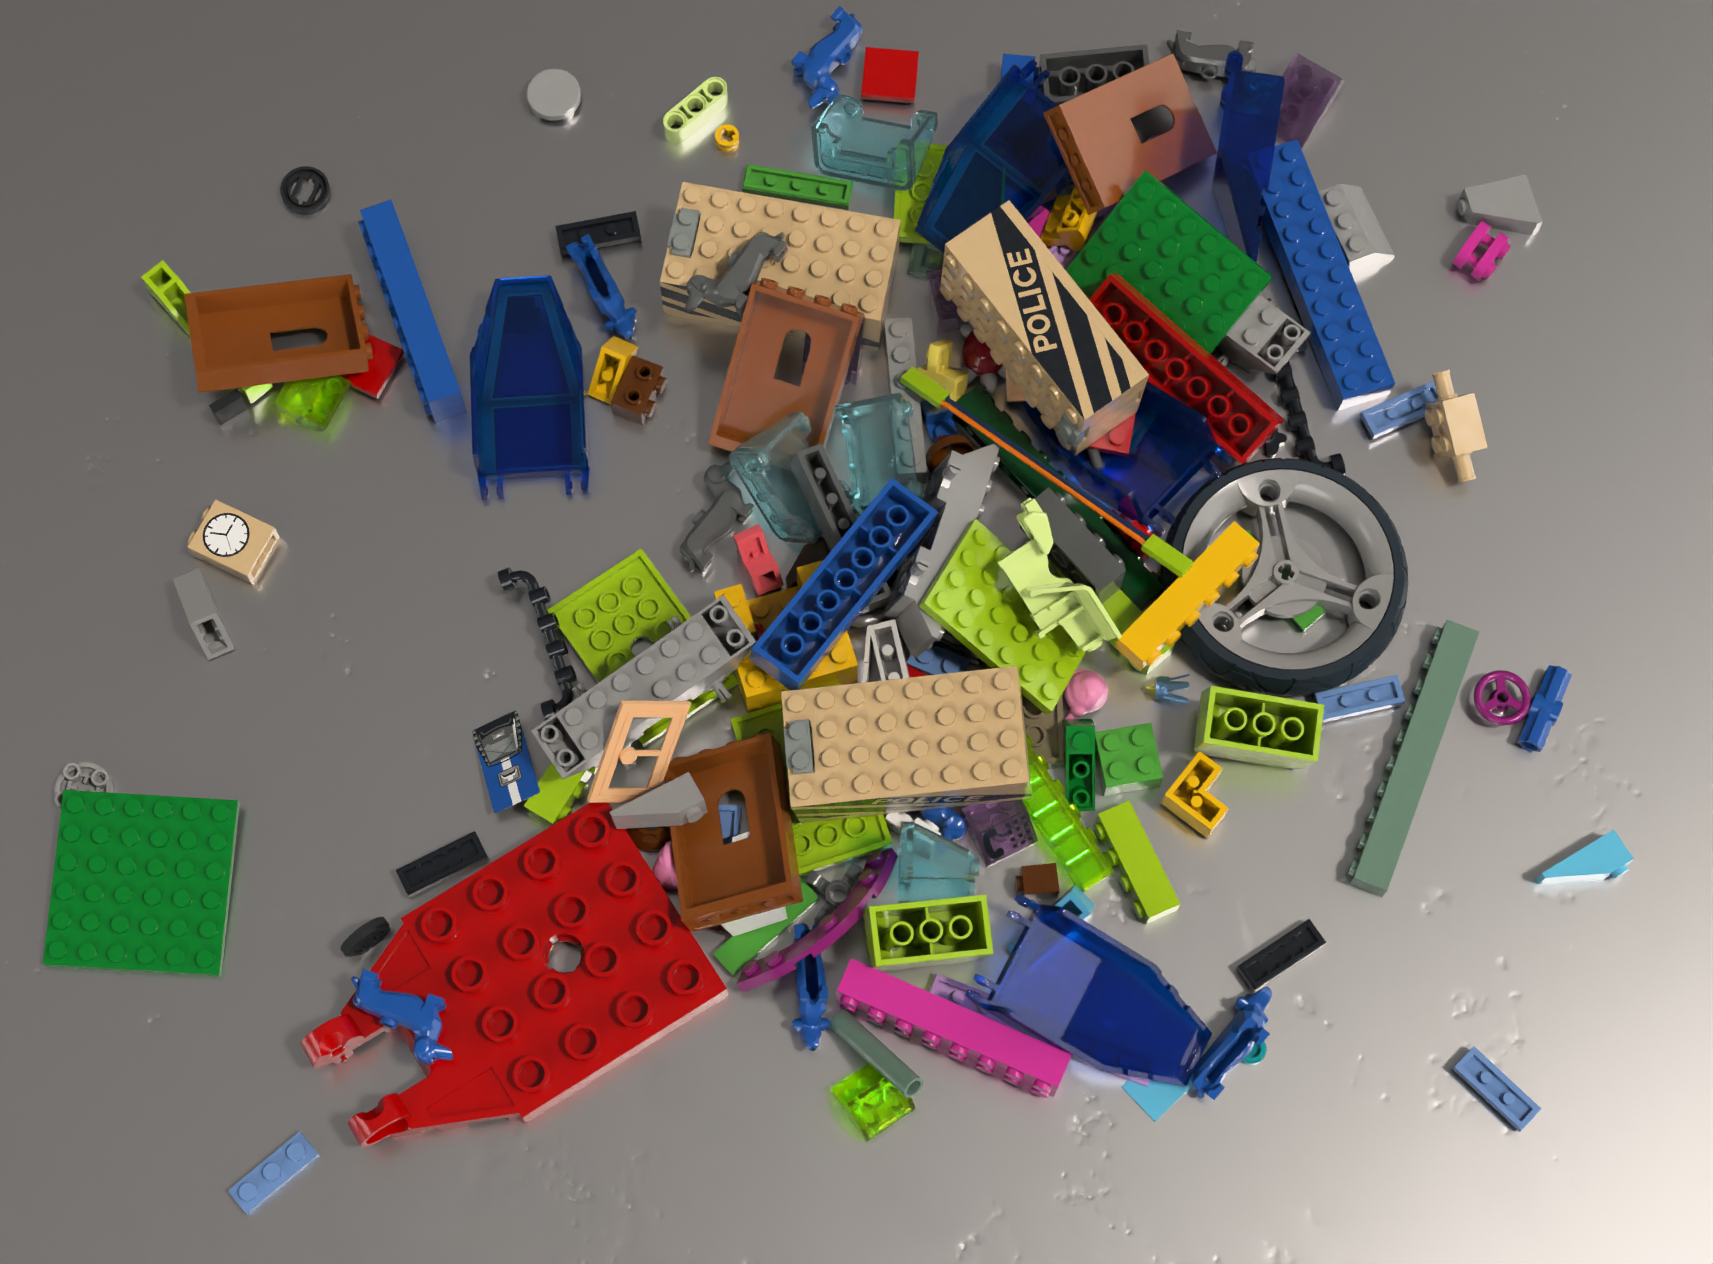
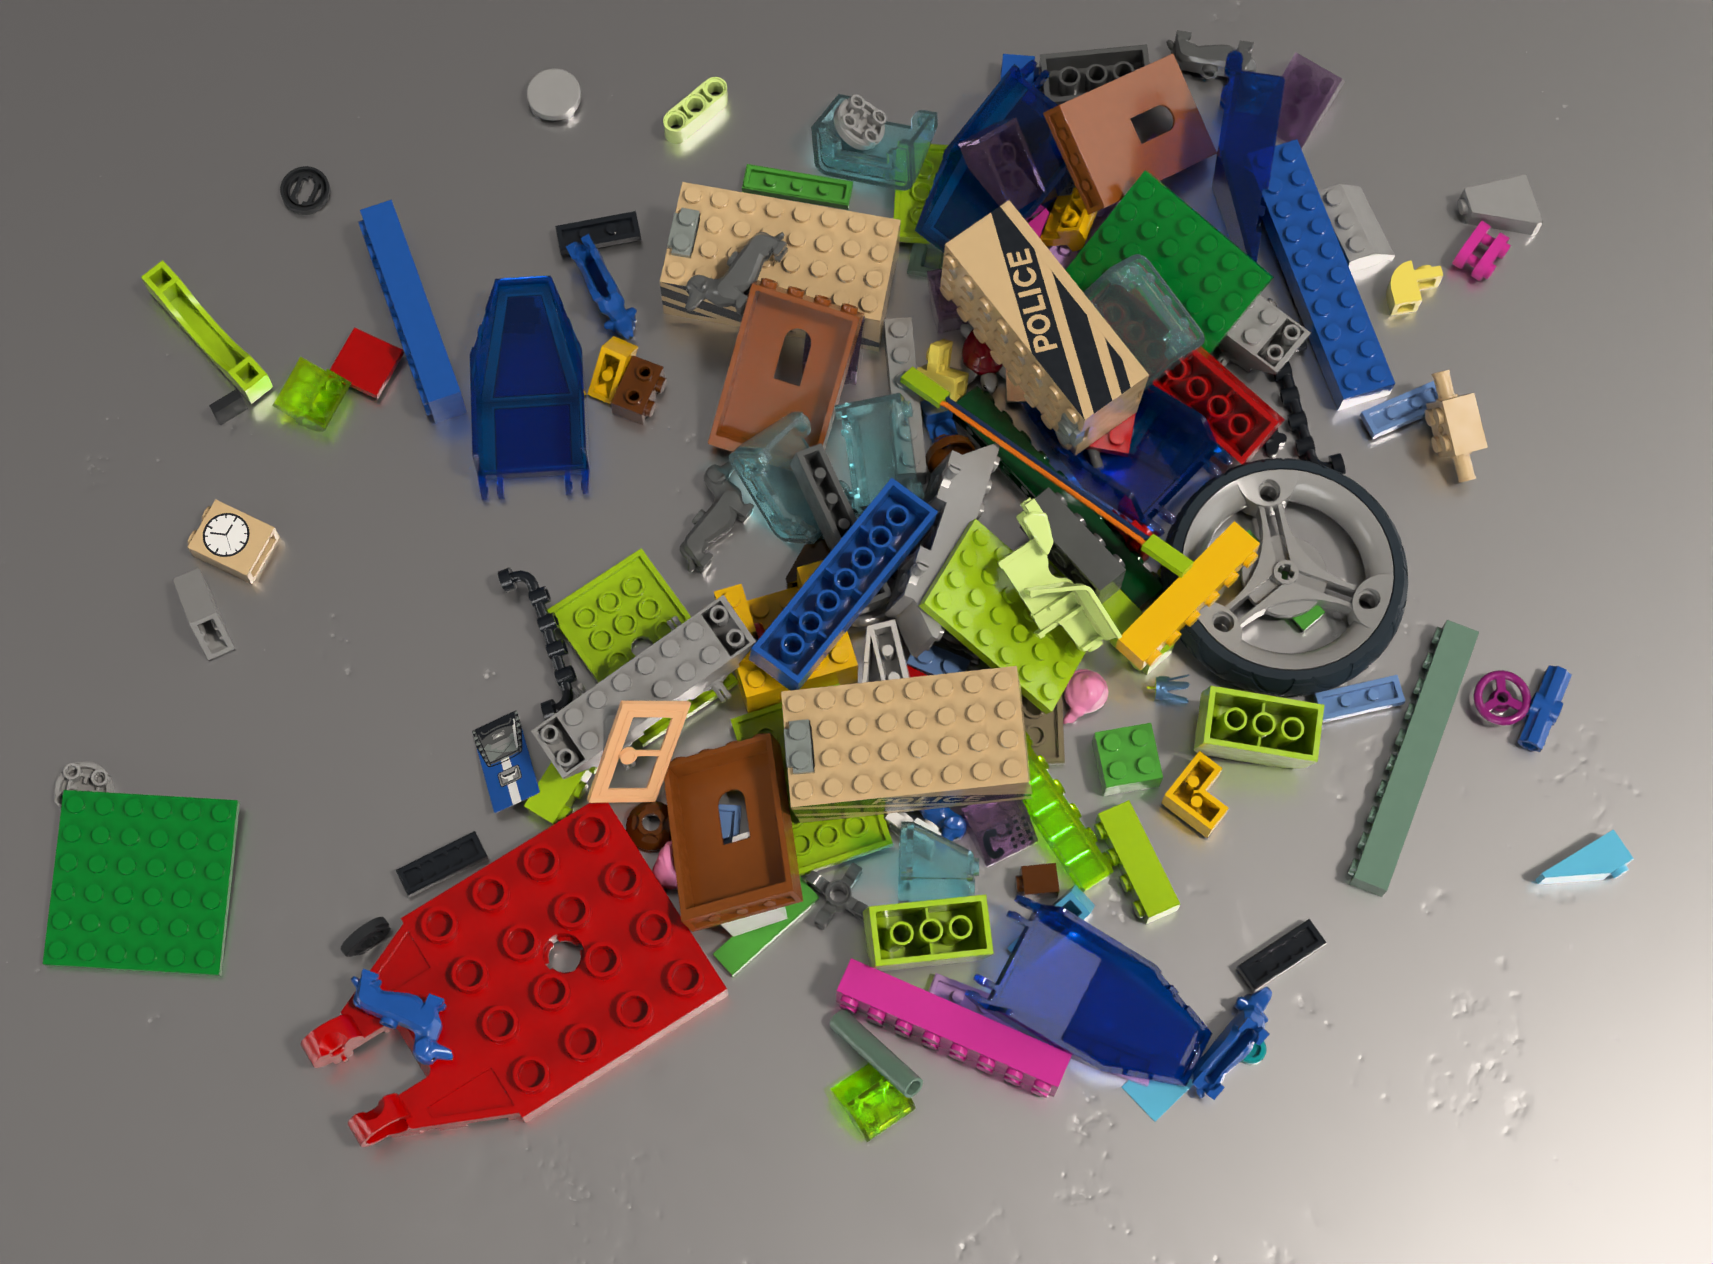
dark orange panel [184,274,373,393] -> none
medium blue plate [228,1131,320,1215] -> none
light grey slope [610,772,708,829] -> none
yellow bush [715,124,739,152] -> none
coral brick [733,524,784,596] -> none
magenta plate [736,848,898,992] -> none
blue animal [791,6,863,109] -> none
blue animal [791,923,831,1051] -> none
red tile [861,47,919,103] -> none
green slope [1063,719,1095,811] -> none
medium blue plate [1452,1046,1541,1132] -> none
none -> light grey tile [834,94,887,150]
none -> clear purple slope [958,117,1046,210]
none -> clear light blue windscreen [1083,254,1205,390]
none -> light yellow brick [1386,260,1443,316]

